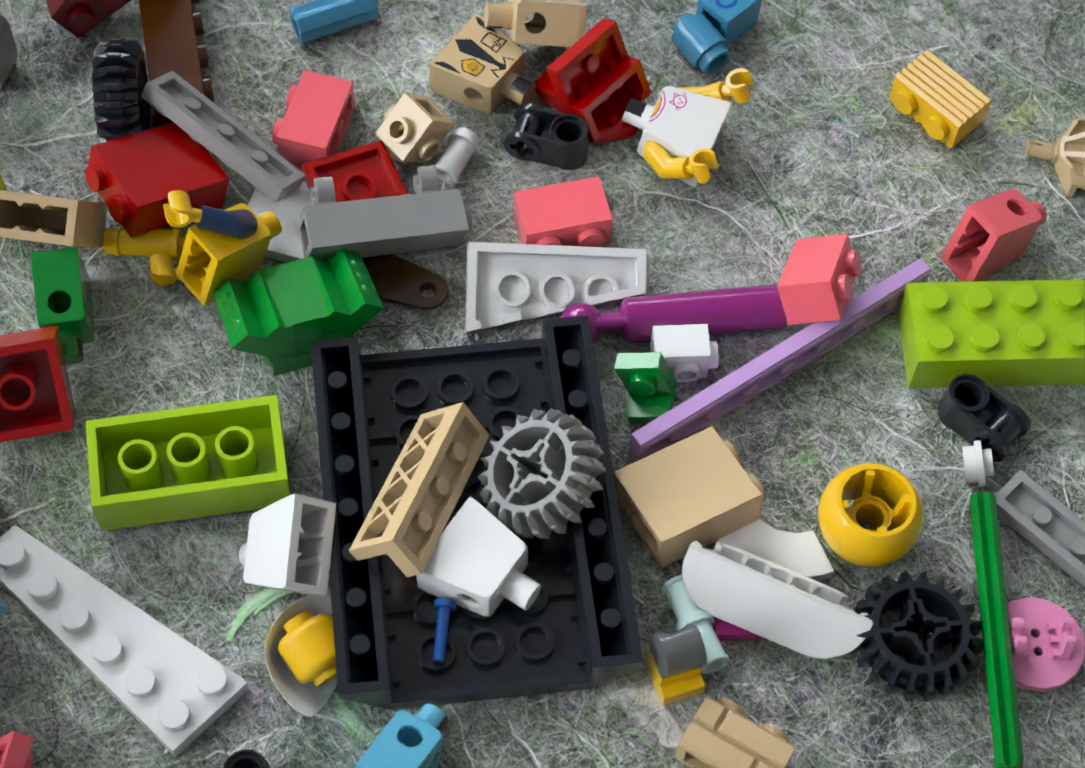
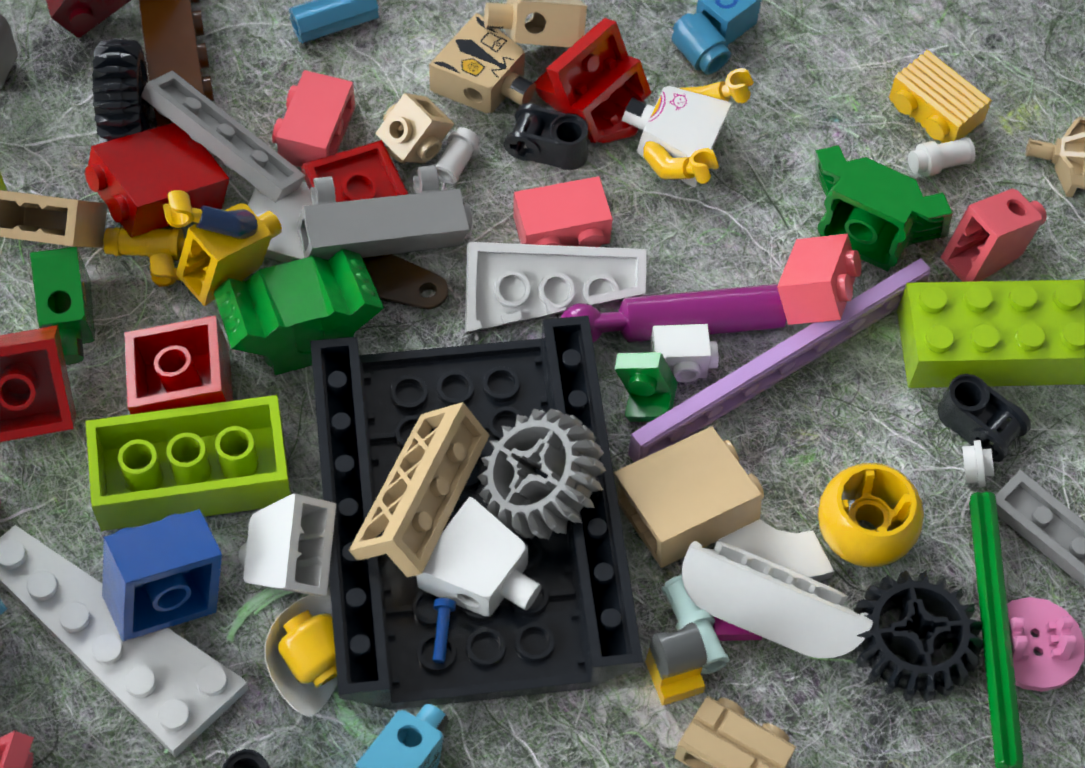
none -> blue brick [102,509,222,642]
none -> red brick [124,315,233,414]
none -> green slope [815,145,953,272]
none -> white animal [908,137,976,177]

